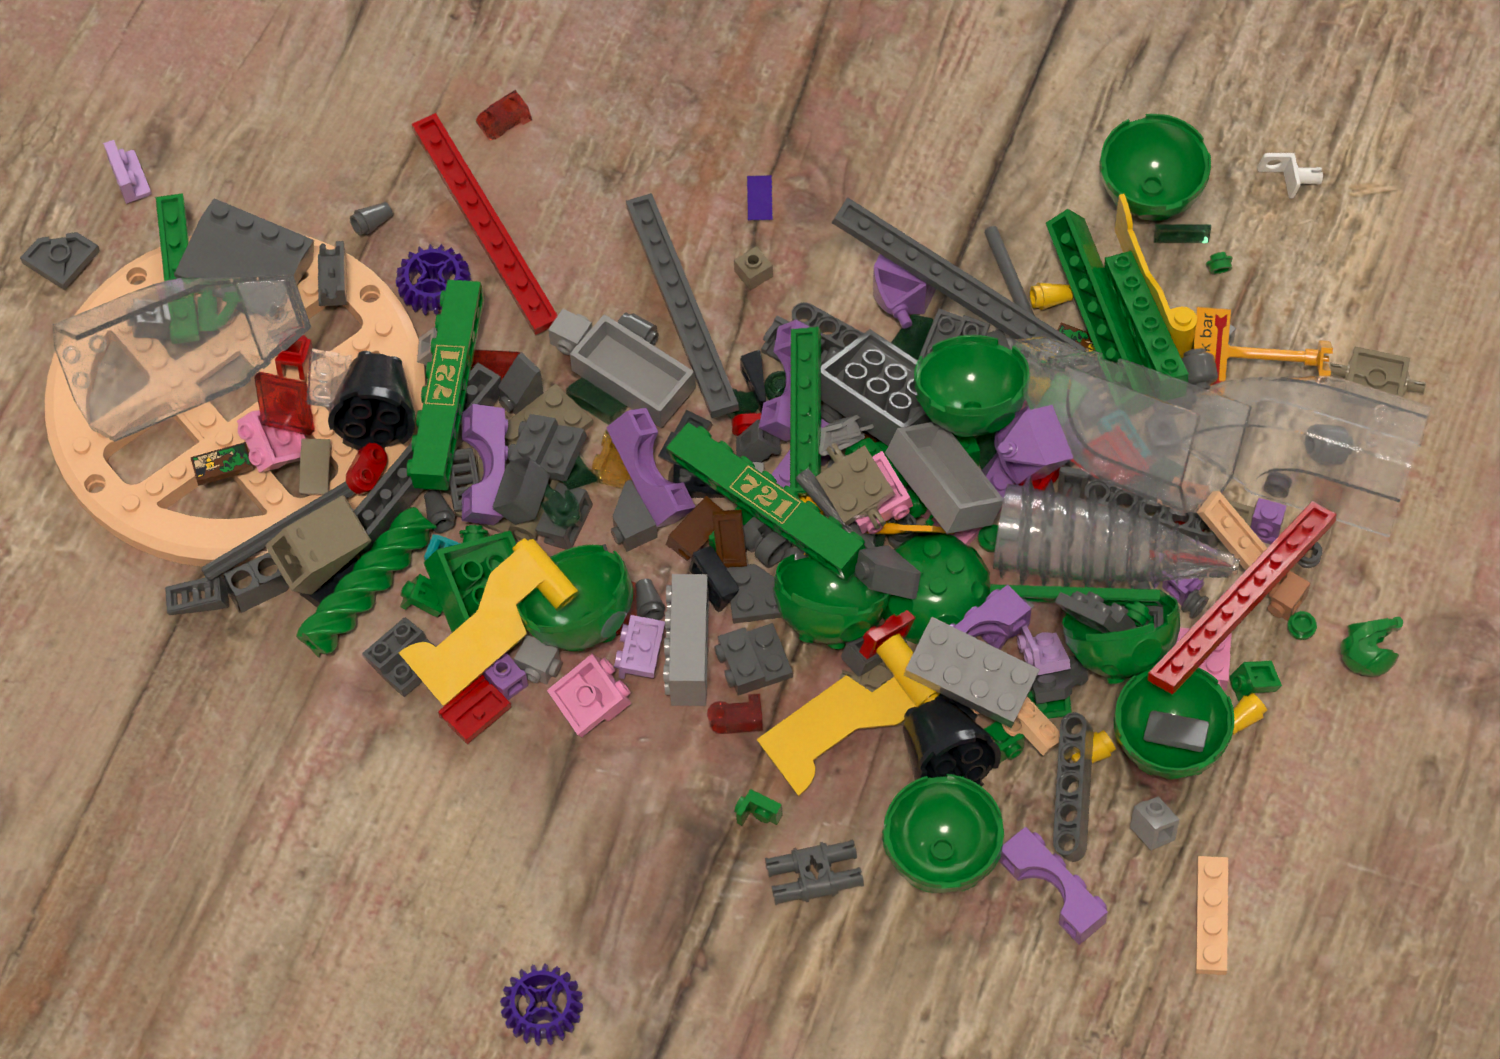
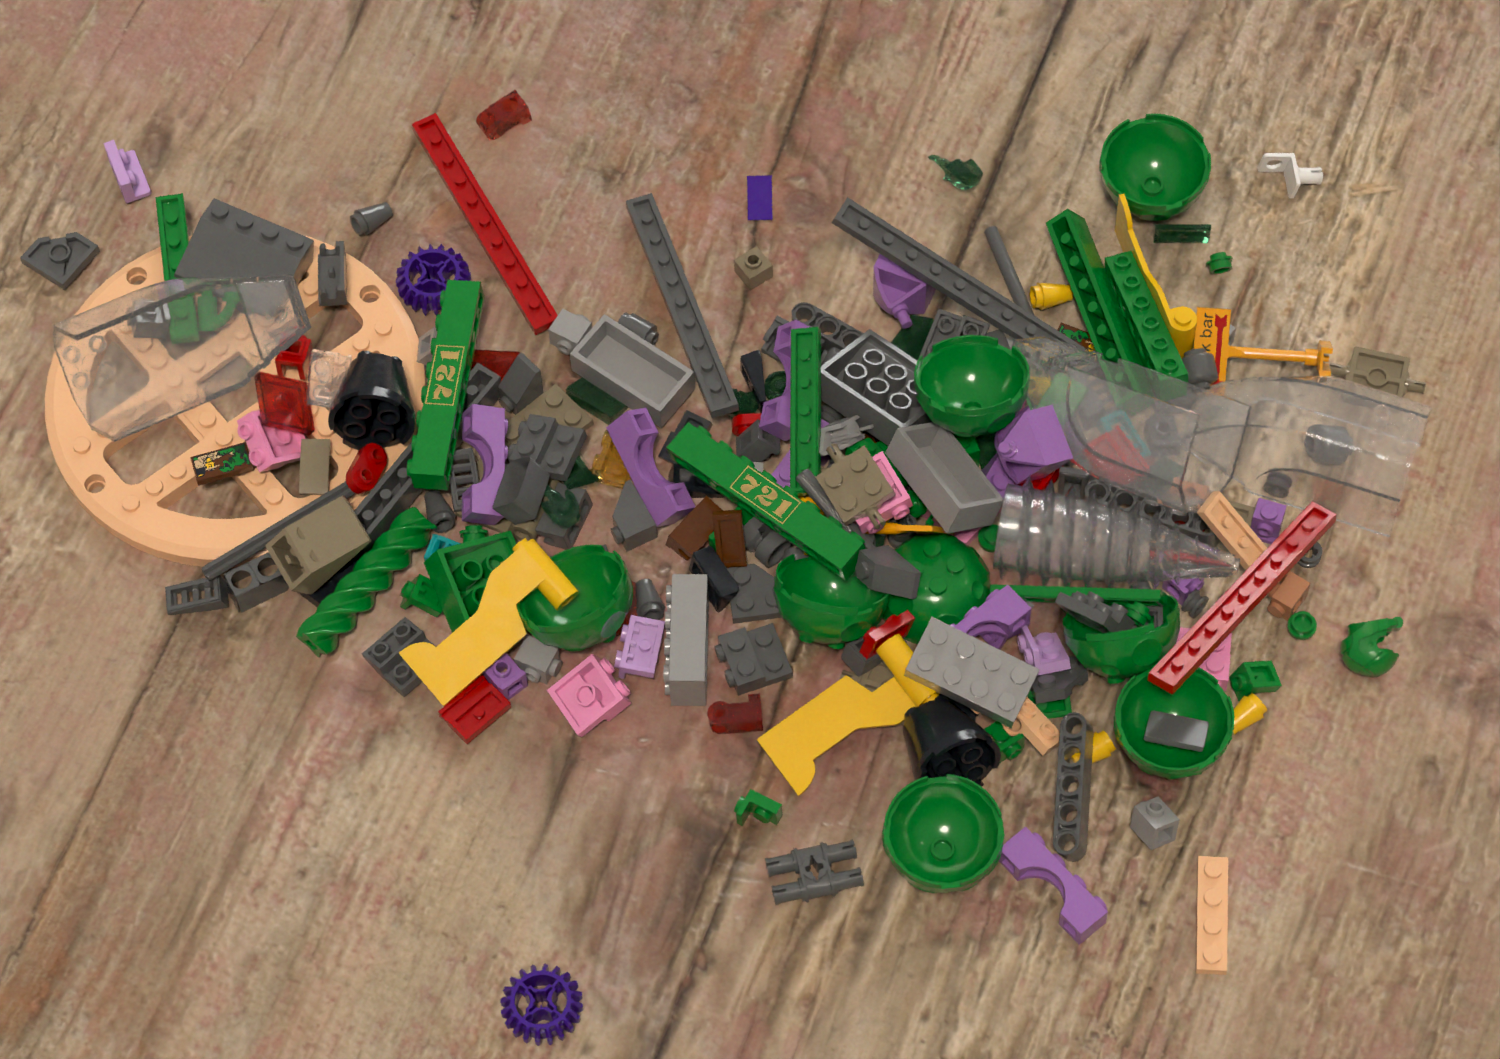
none -> clear green piece [928,155,983,191]

